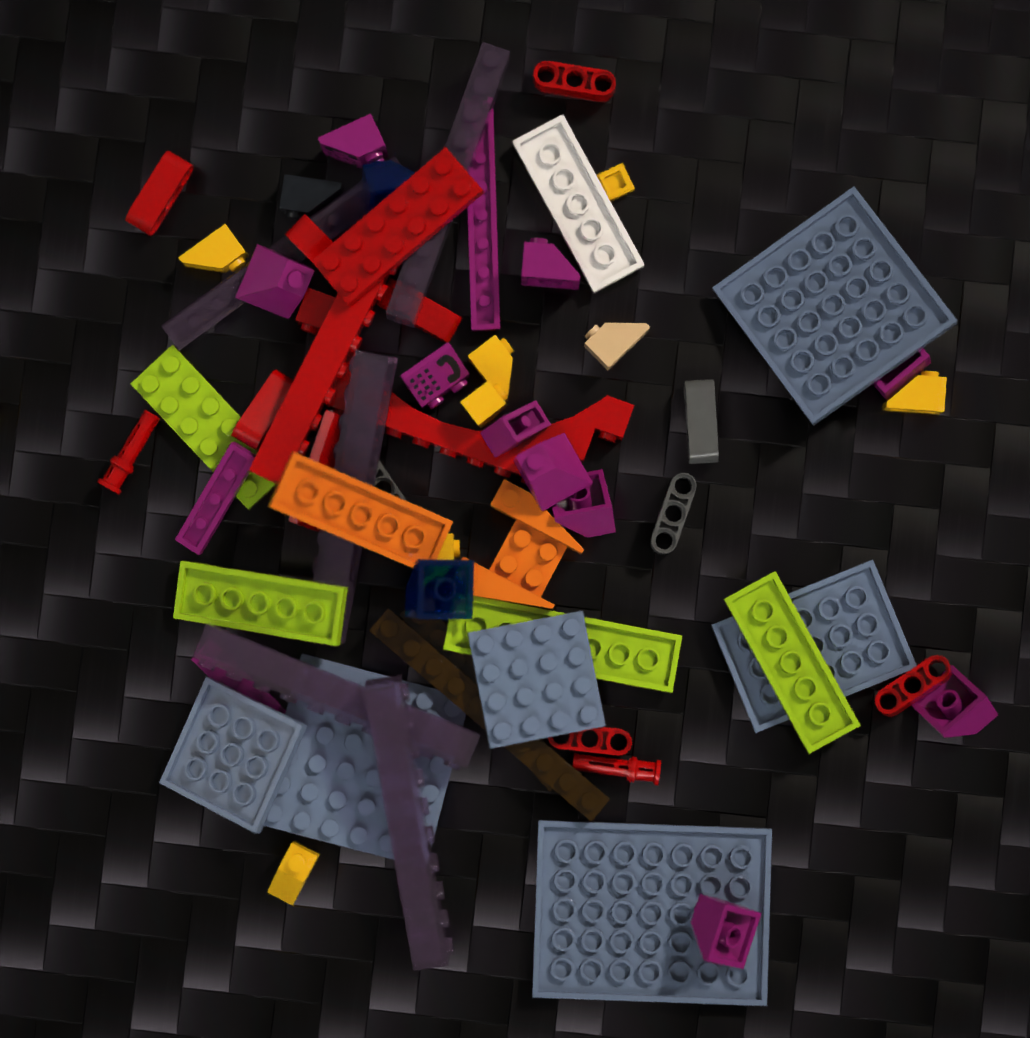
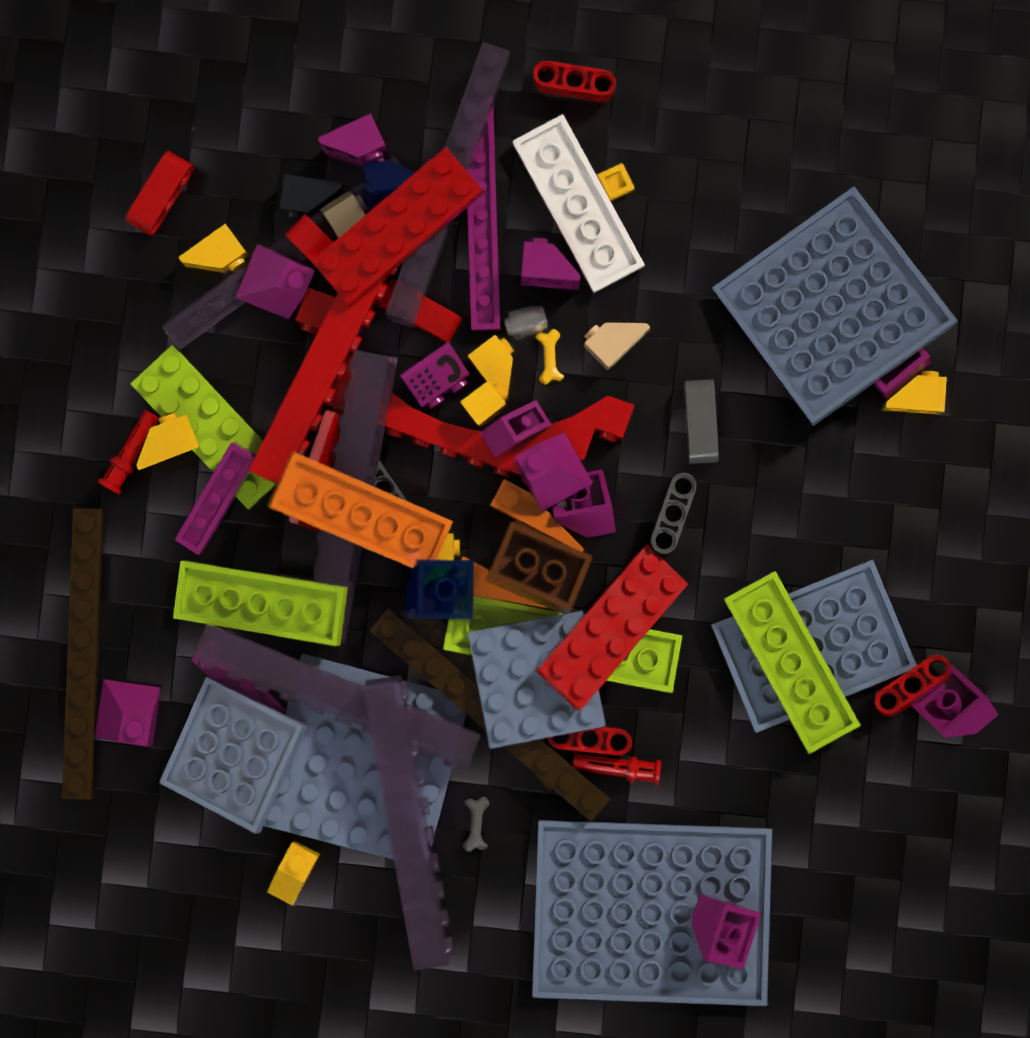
red beam [231,369,294,451] -> none
none -> dark brown plate [62,508,104,800]
none -> magenta slope [95,679,161,746]
none -> yellow slope [136,413,199,470]
none -> dark tan slope [320,191,368,239]
none -> dark grey piece [462,797,490,852]
none -> reddish brown brick [485,522,593,615]
none -> clear brick [504,305,548,340]
none -> yellow piece [535,329,564,385]
none -> red plate [535,544,688,711]

